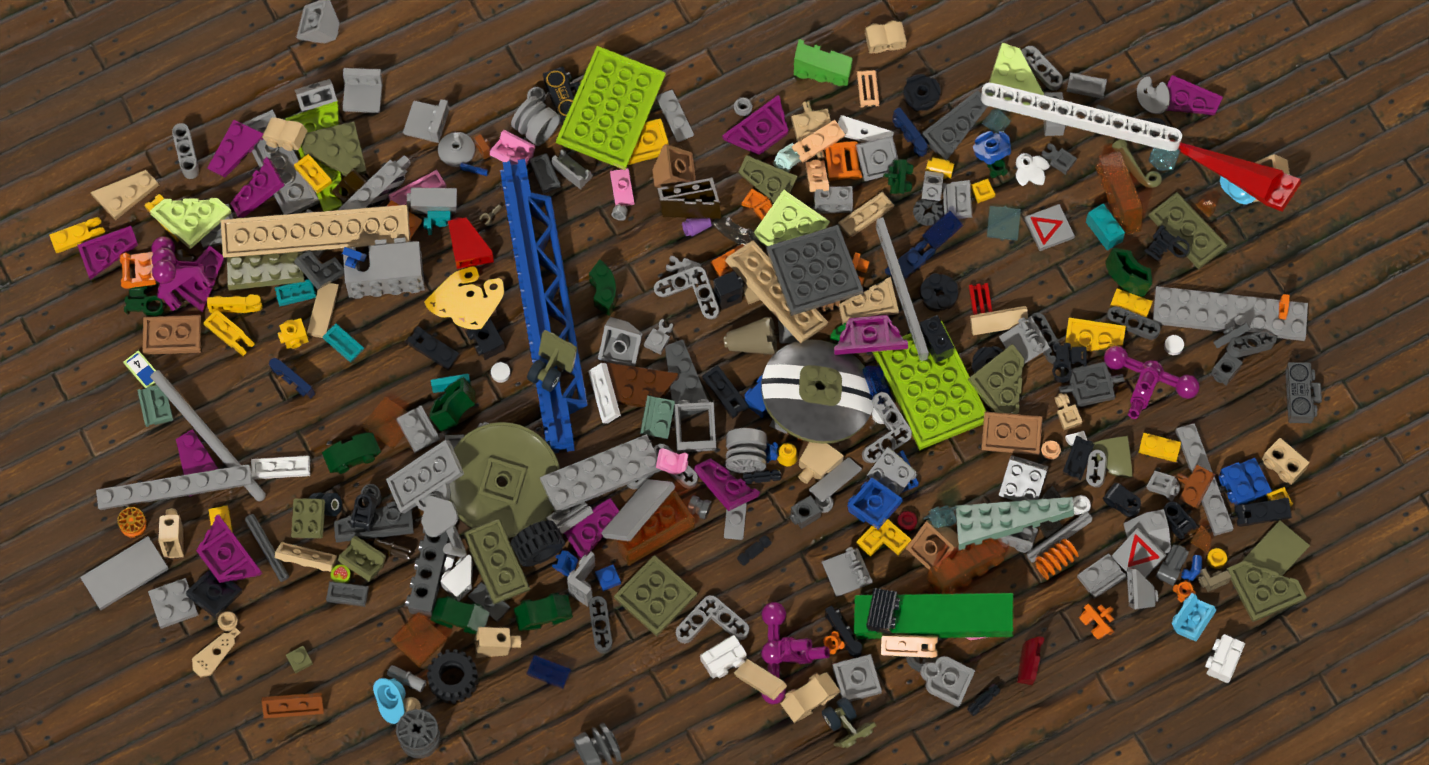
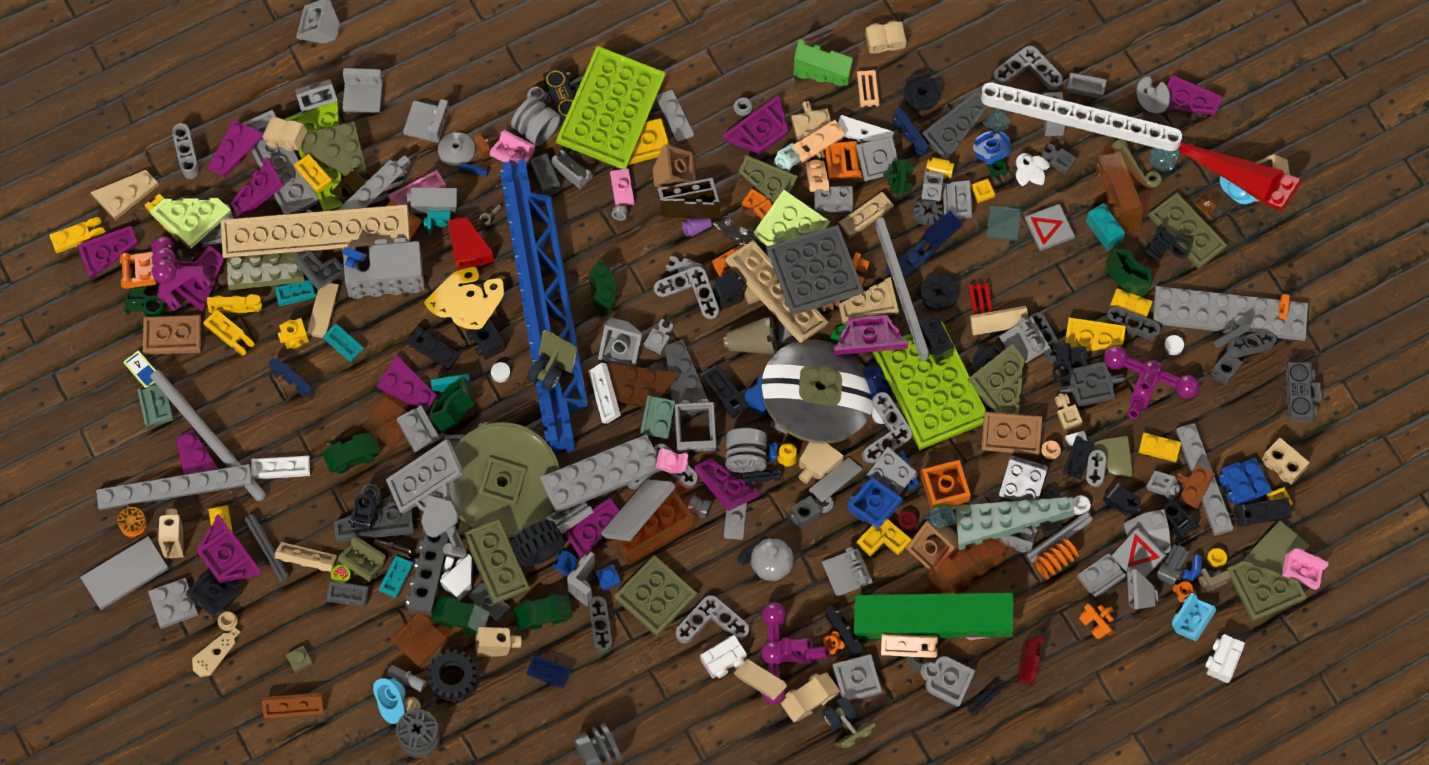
olive plate [291,493,342,538] -> none
black brick [866,588,901,634] -> none
yellowish green plate [986,43,1044,105] -> none
clear orange tile [1191,525,1211,553] -> none
none -> magenta wing [377,355,437,414]
none -> teal plate [379,555,414,599]
none -> light grey piece [751,538,794,581]
none -> orange brick [921,460,971,512]
none -> bright pink bracket [1282,548,1329,590]

